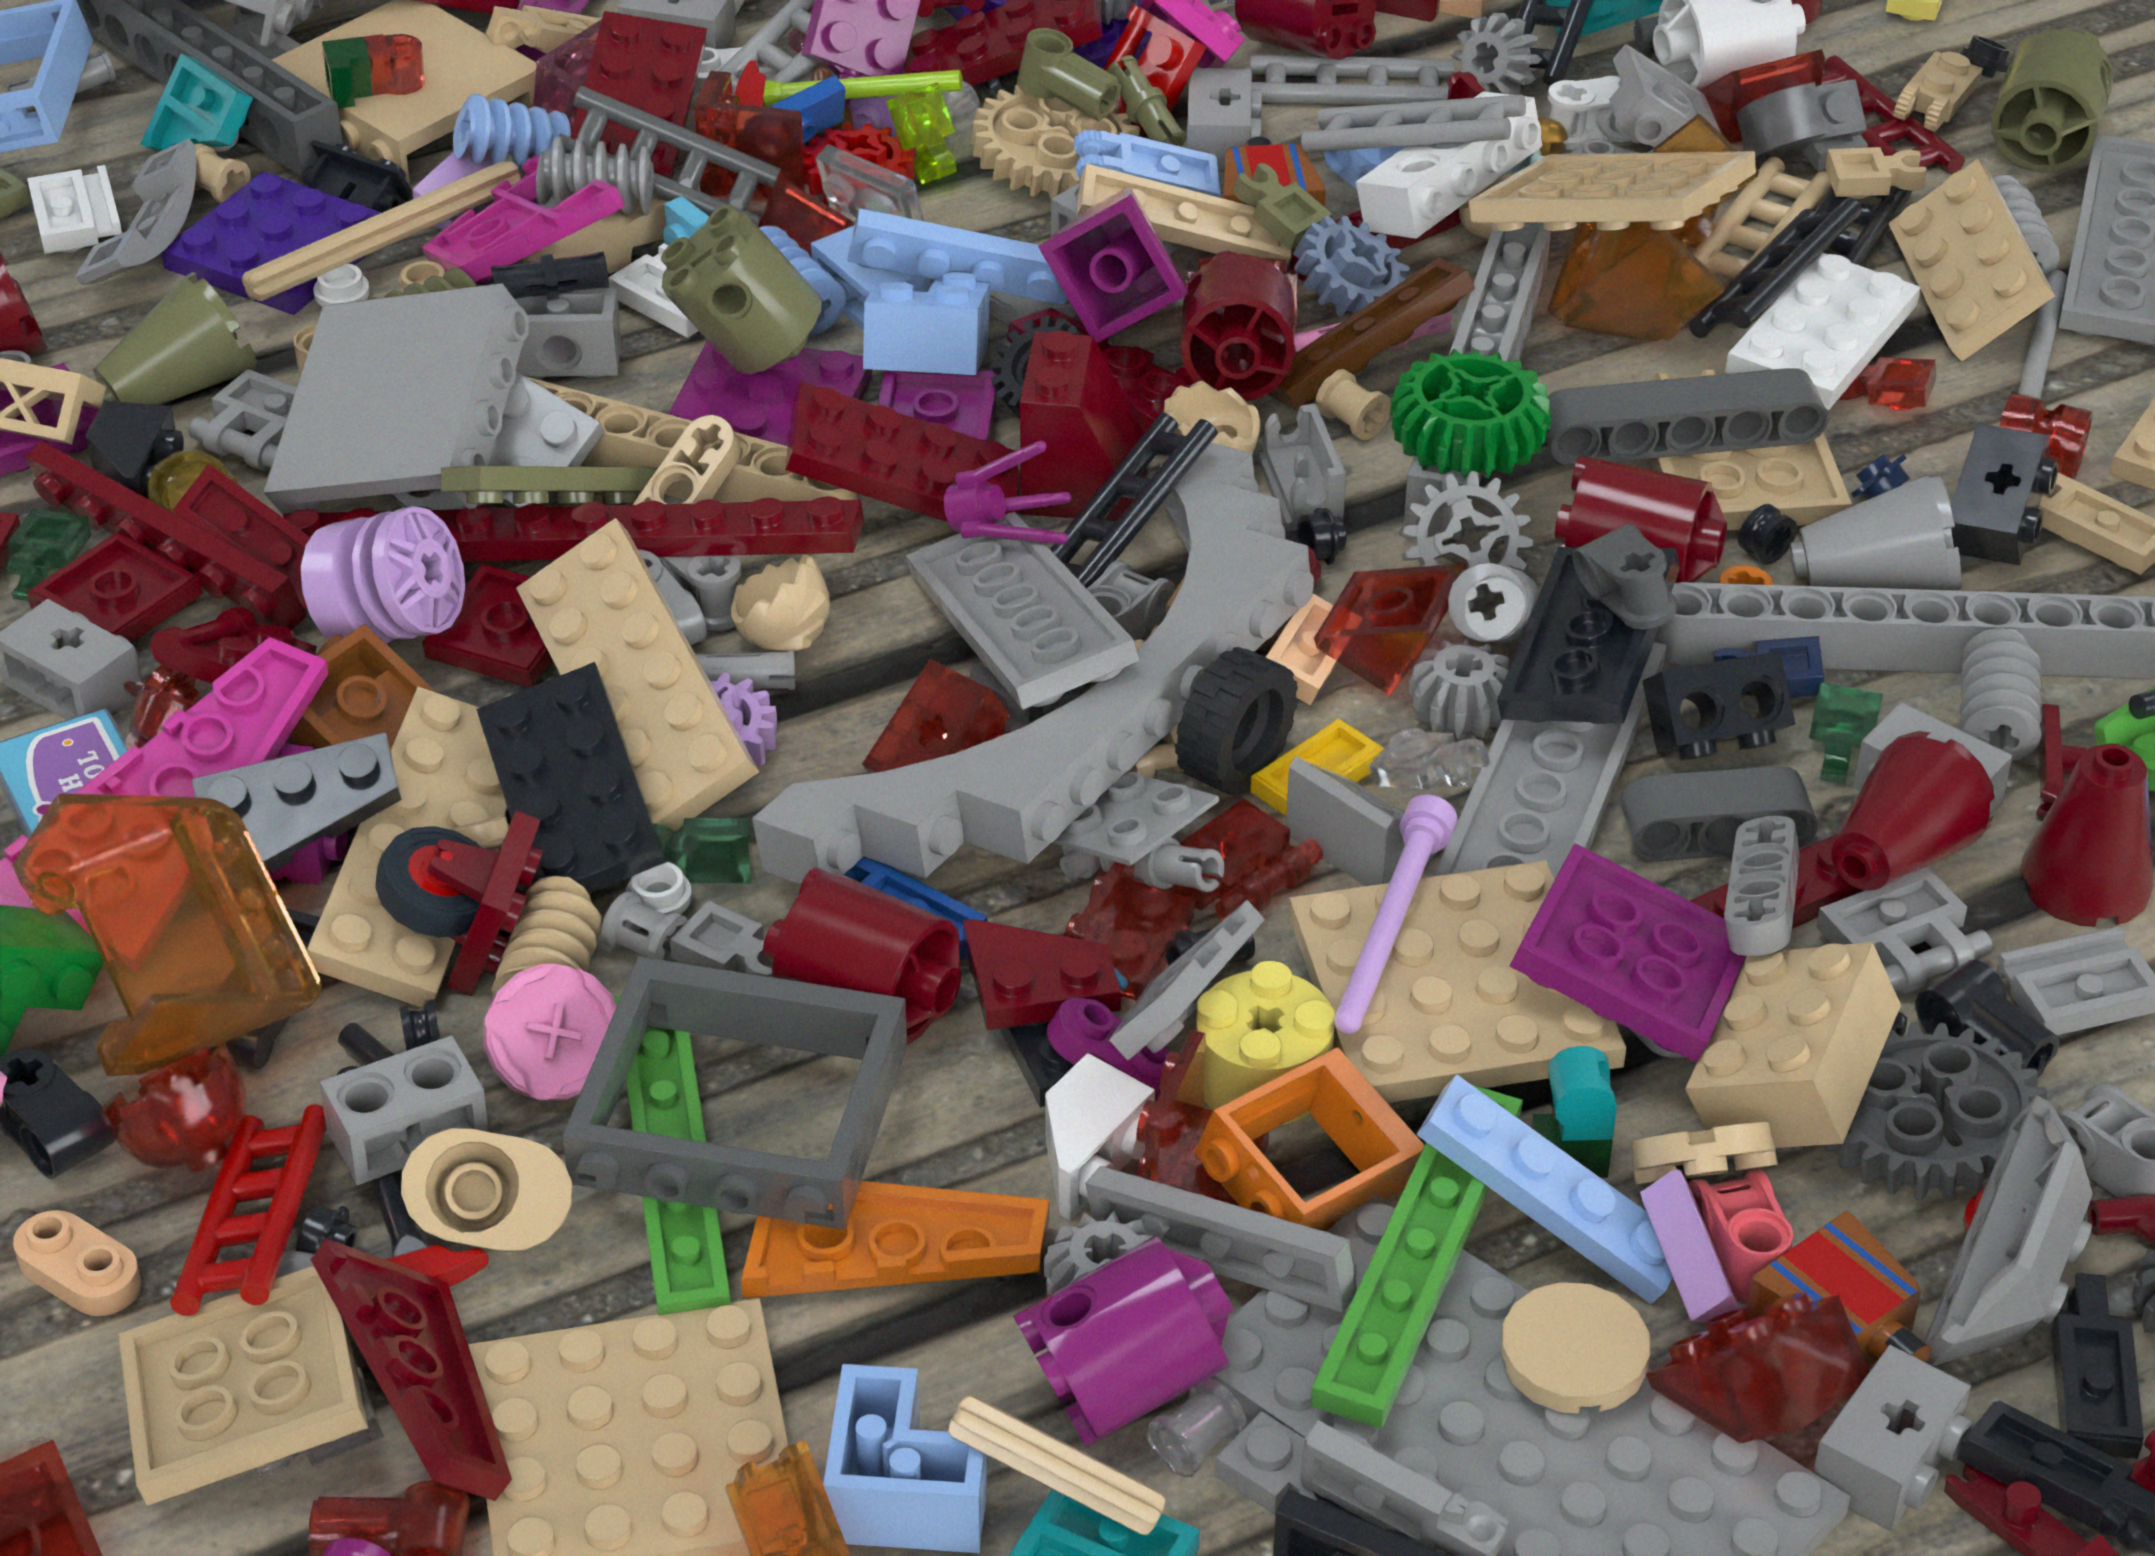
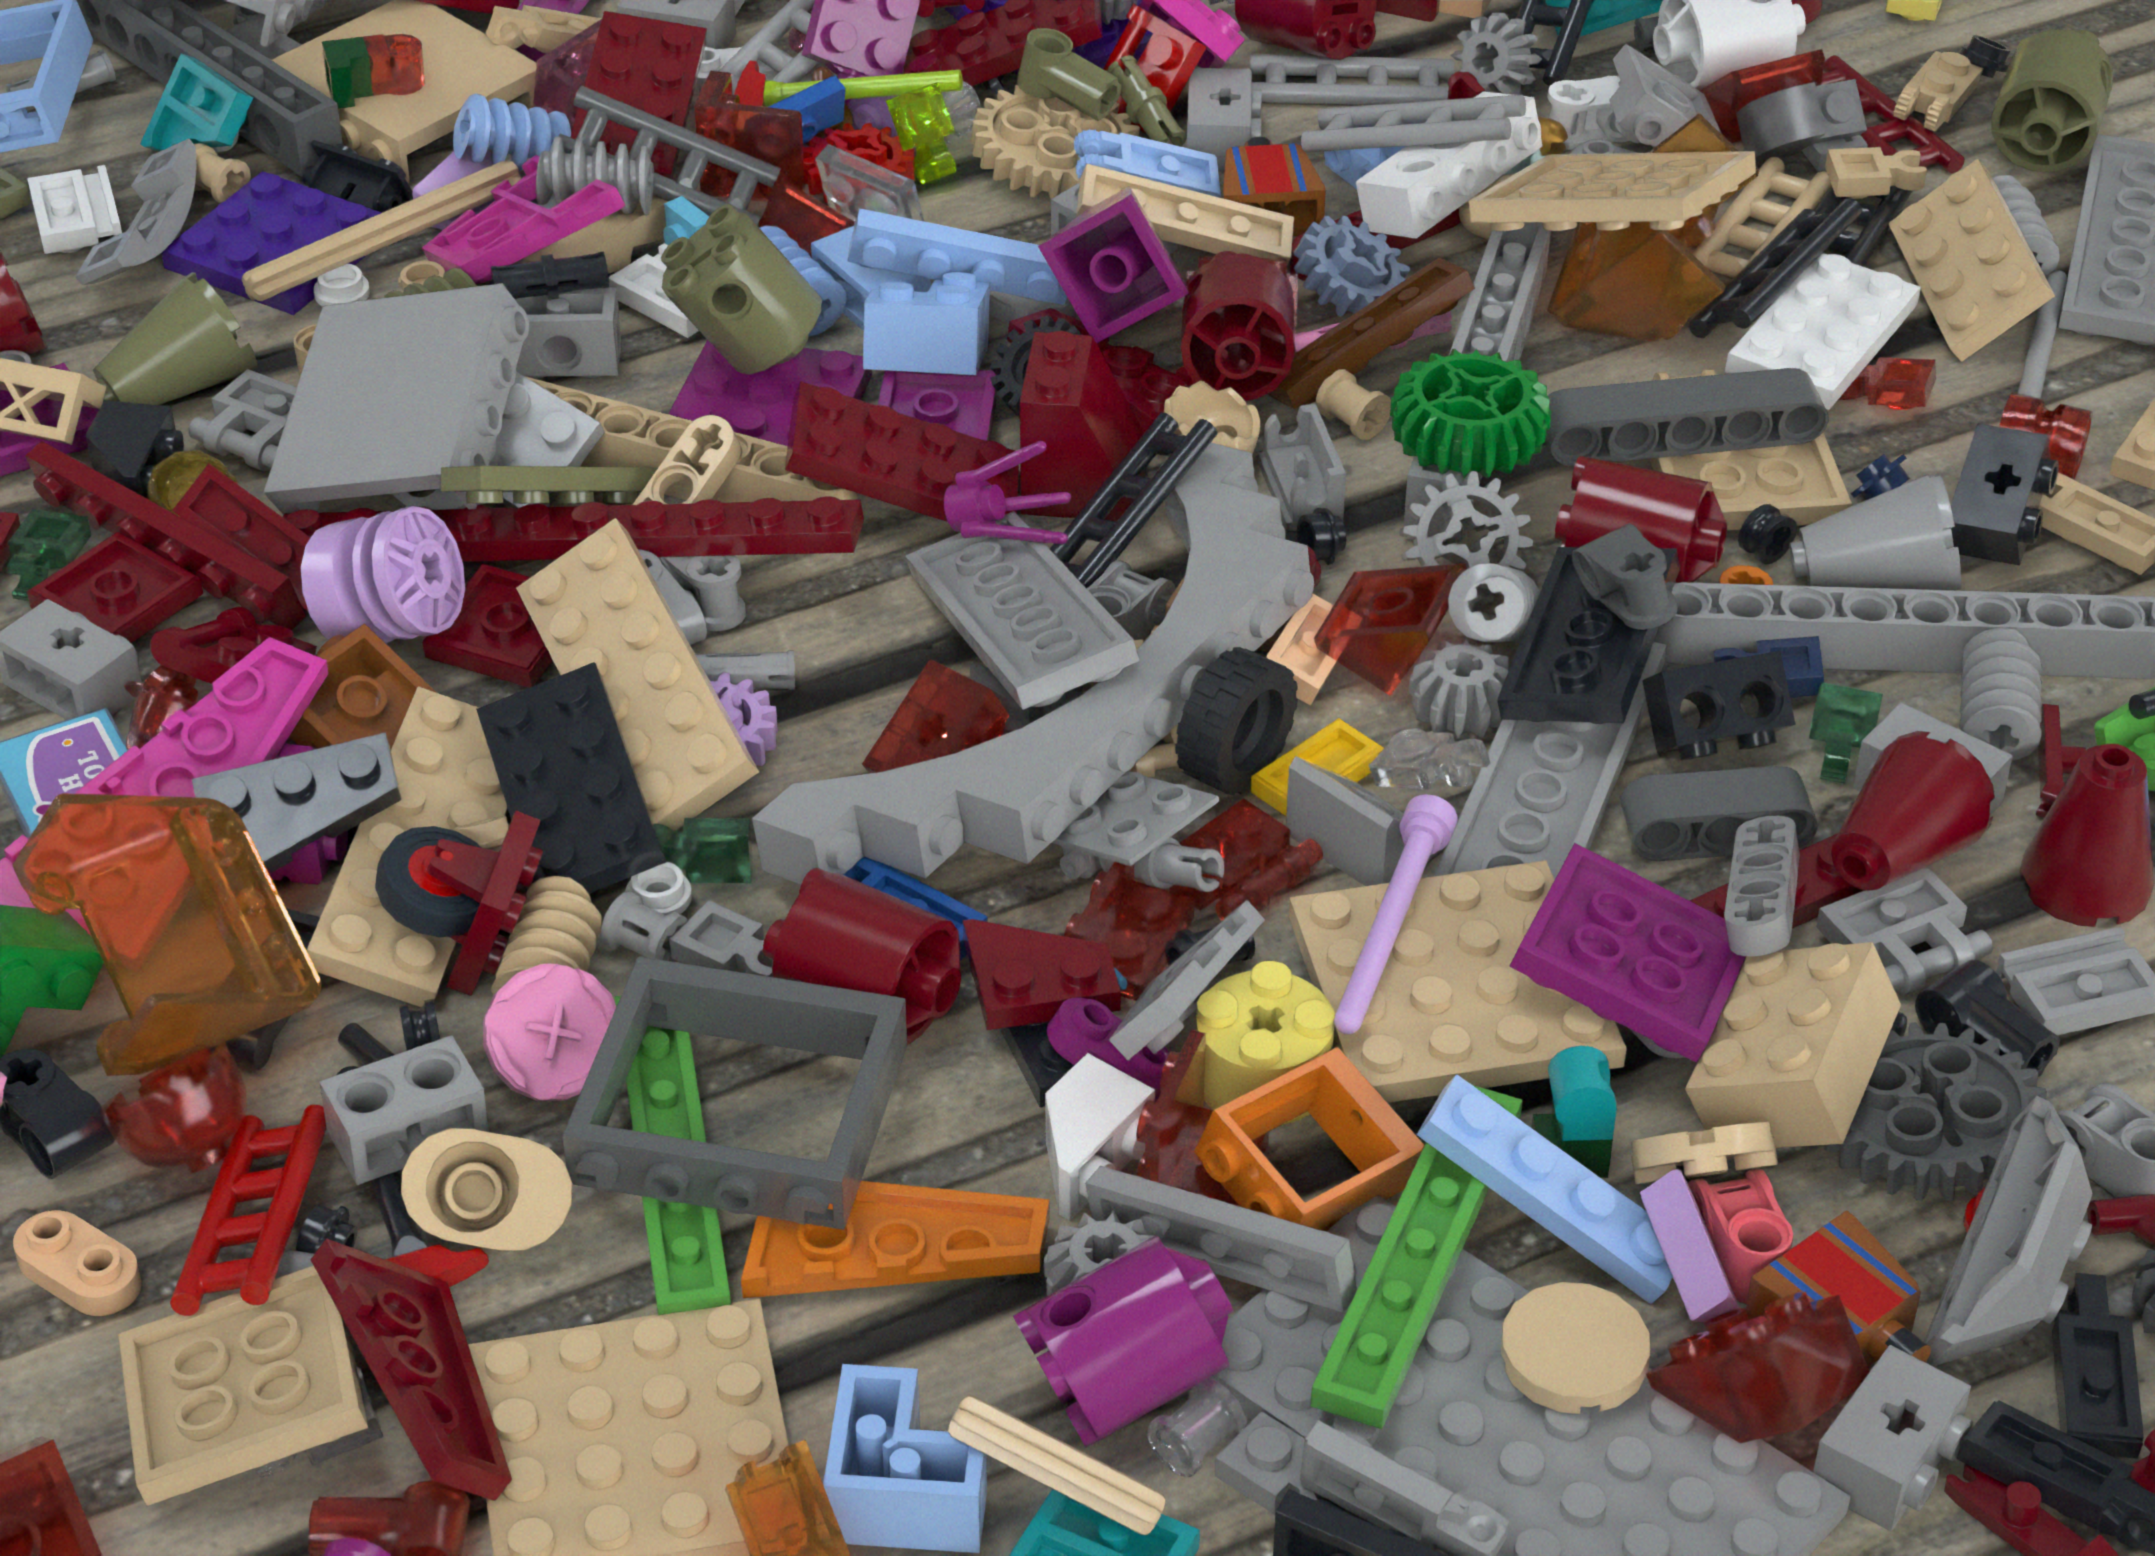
tan hair [731,554,831,652] -> none
olive plate [1233,162,1333,250] -> none

